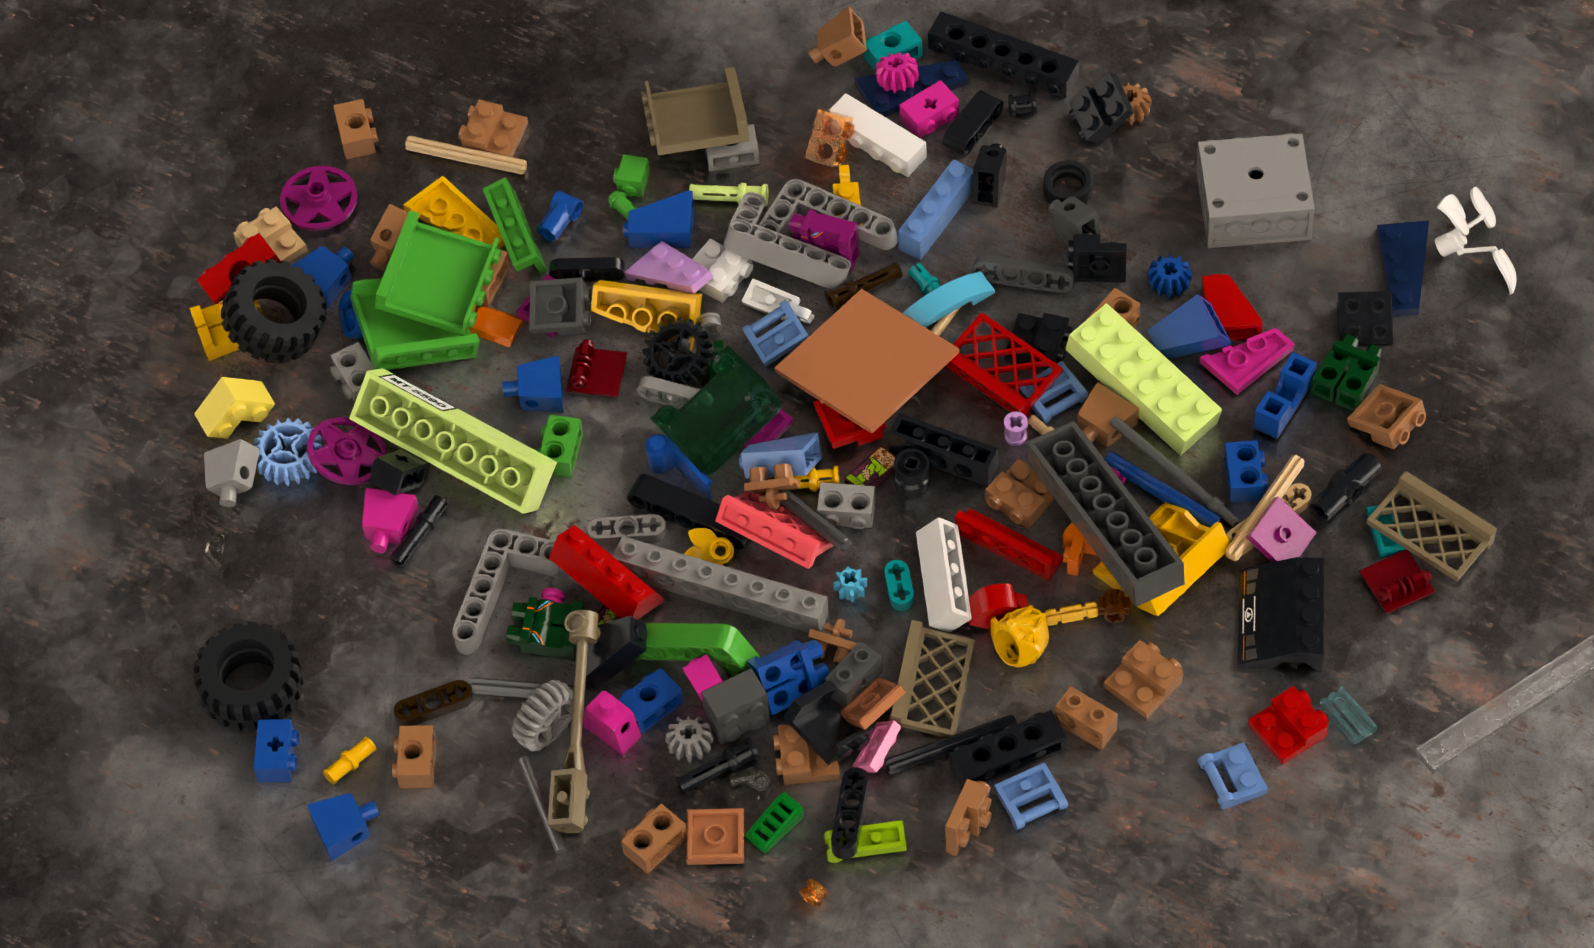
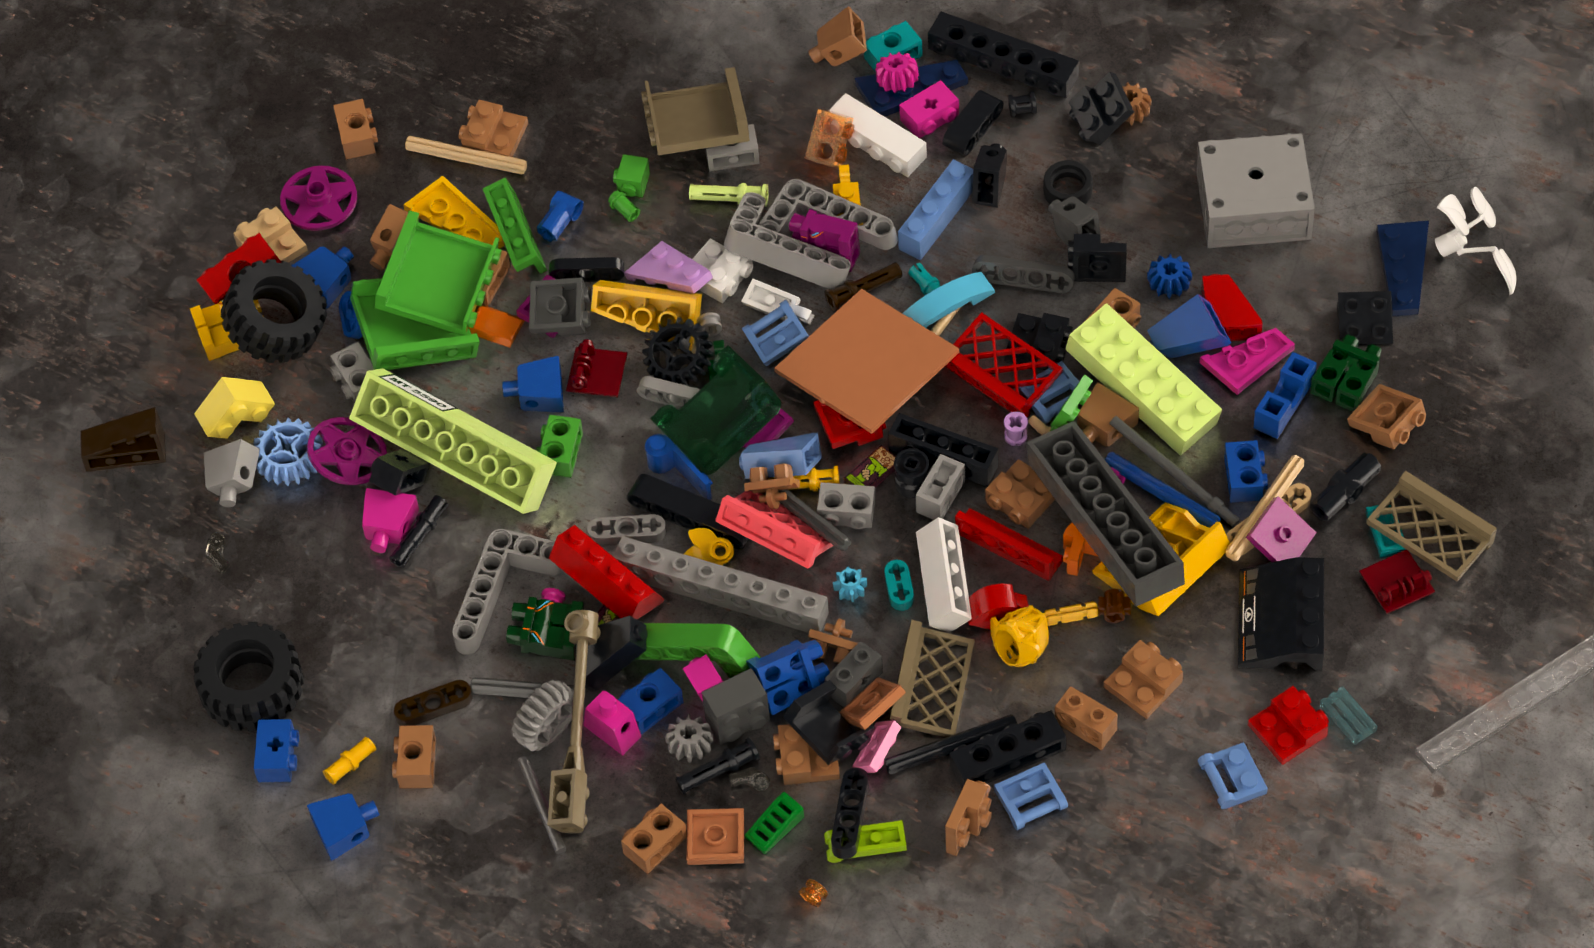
blue slope [623,191,694,248] -> none
none -> dark brown wedge [81,407,166,472]
none -> light grey brick [916,454,965,520]
none -> bright green plate [1049,375,1093,432]

